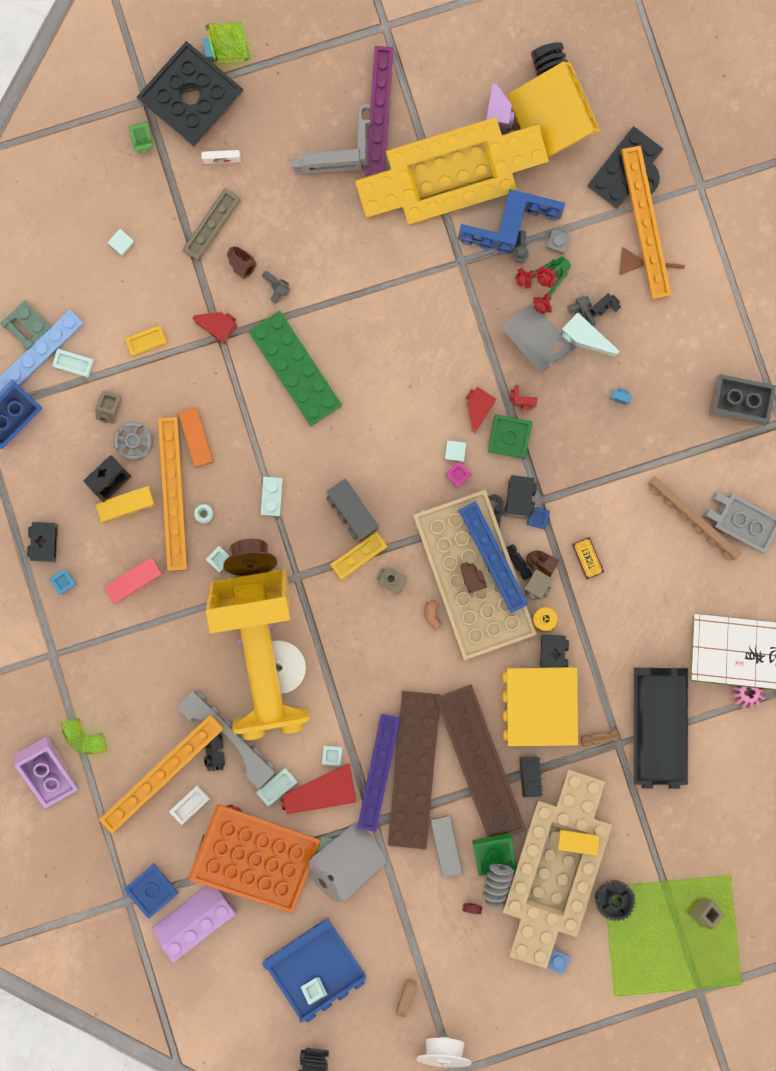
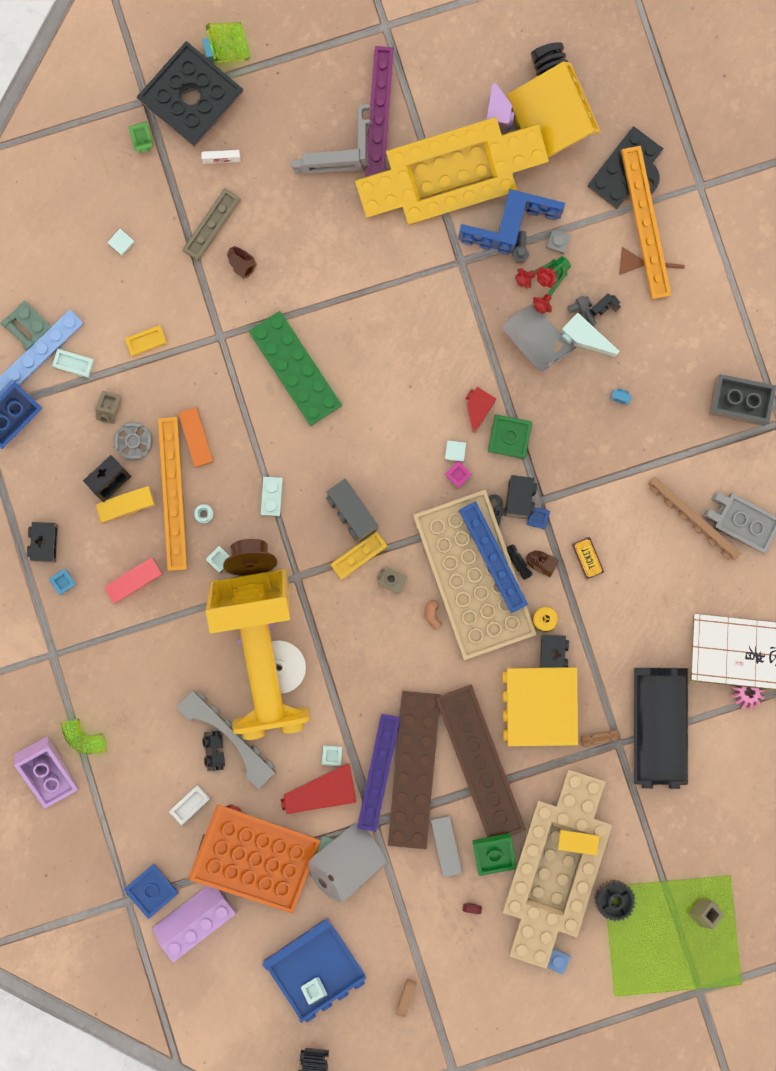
light orange plate [99,714,225,834] -> none
red slope [192,312,238,344] -> none
light aqua tile [256,767,298,807] -> none
dark grey piece [262,271,290,303] -> none
white piece [416,1037,471,1067] -> none
reddish brown rock [460,562,488,593] -> none
light grey piece [482,864,514,908] -> none
red bracket [510,385,537,410] -> none
black brick [520,756,543,797] -> none
dark tan brick [523,569,553,600] -> none

